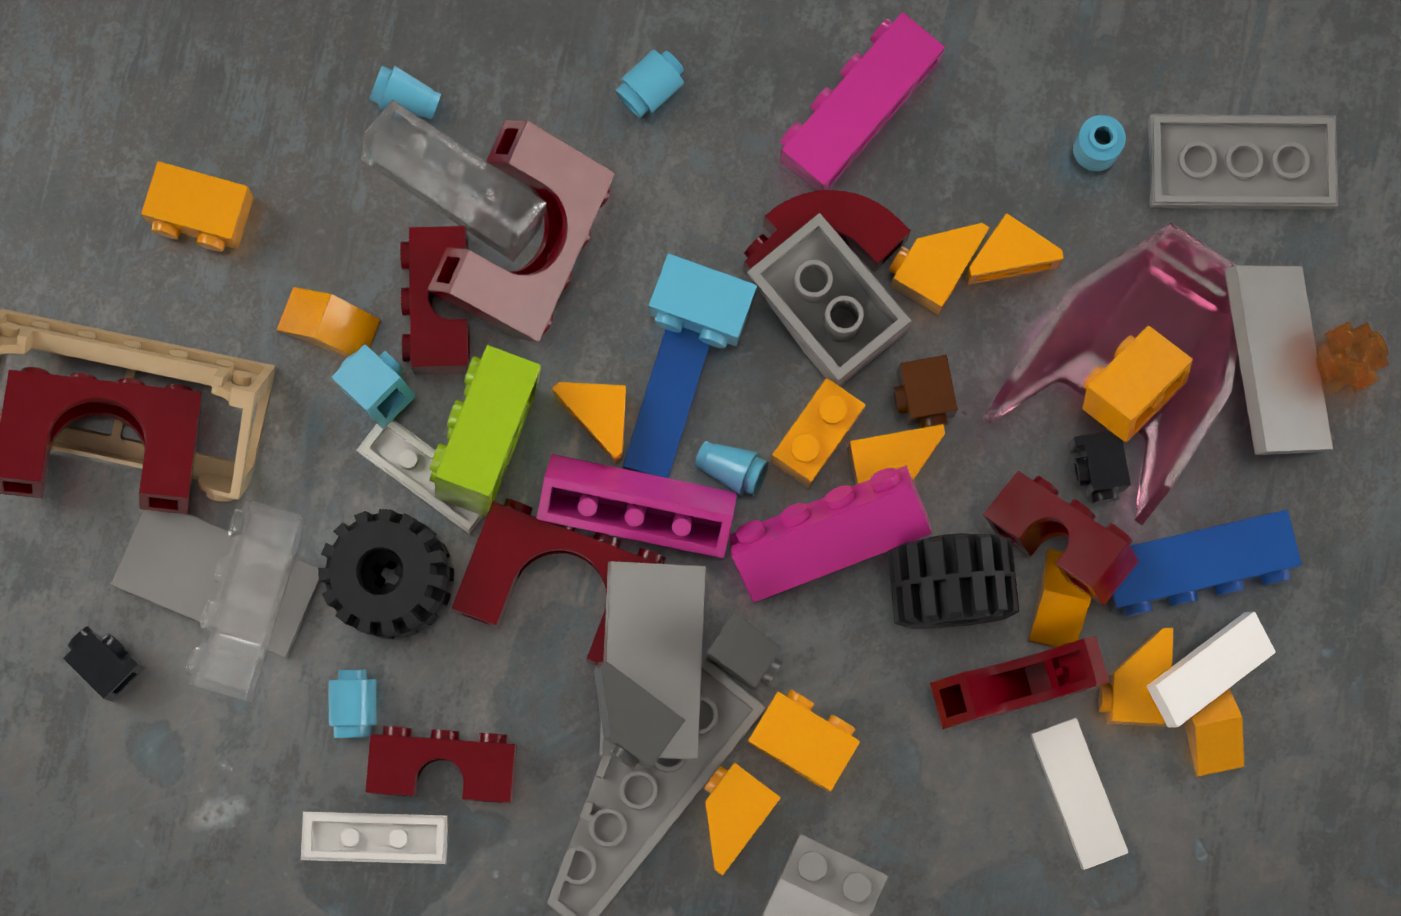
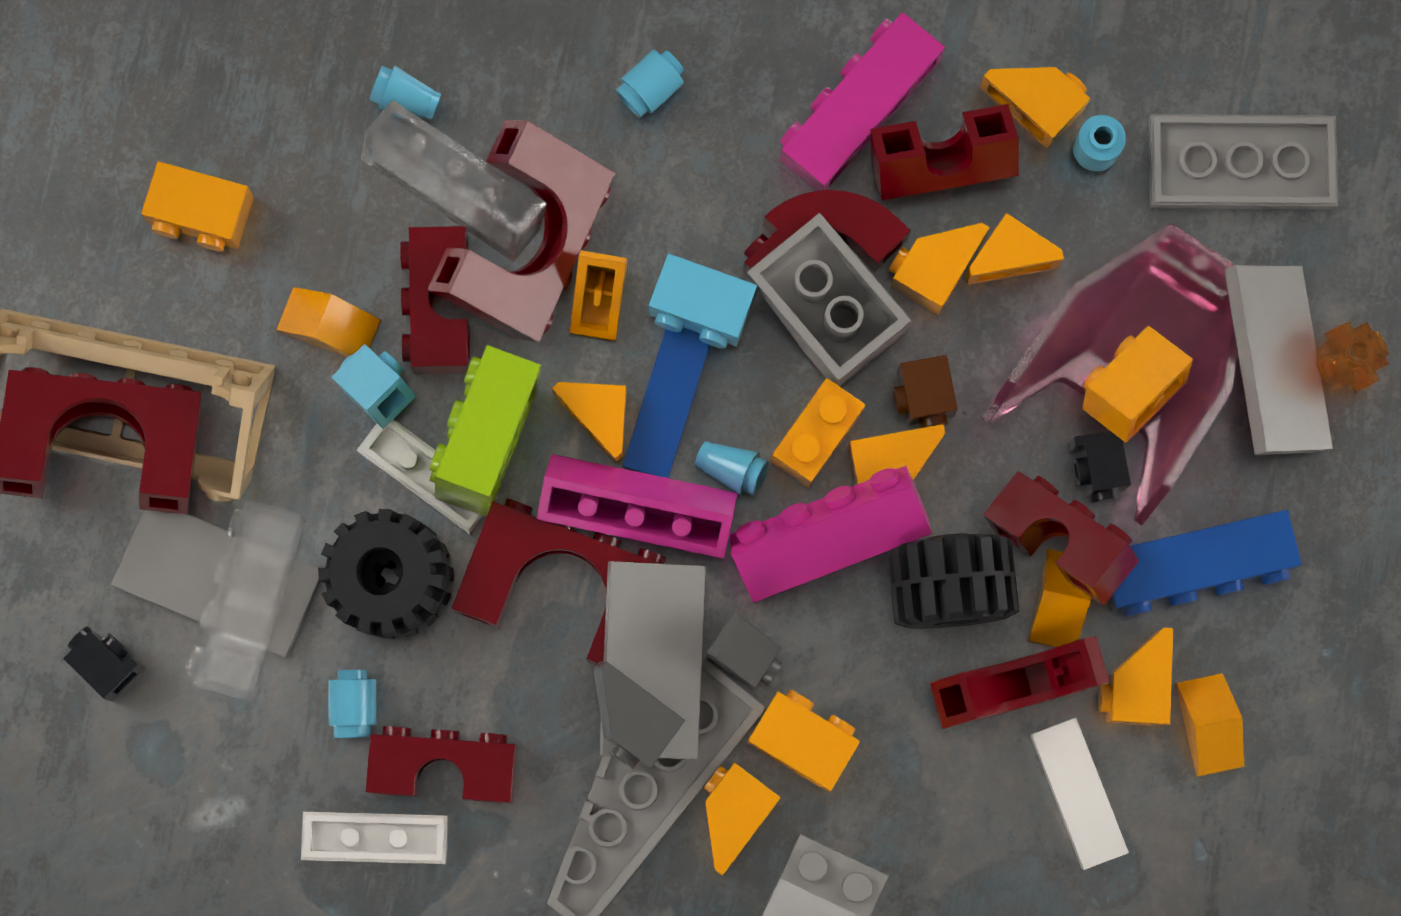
white tile [1146,611,1276,728] -> none
none -> light orange slope [569,250,628,341]
none -> dark red arch [870,104,1019,201]
none -> light orange slope [979,67,1091,149]

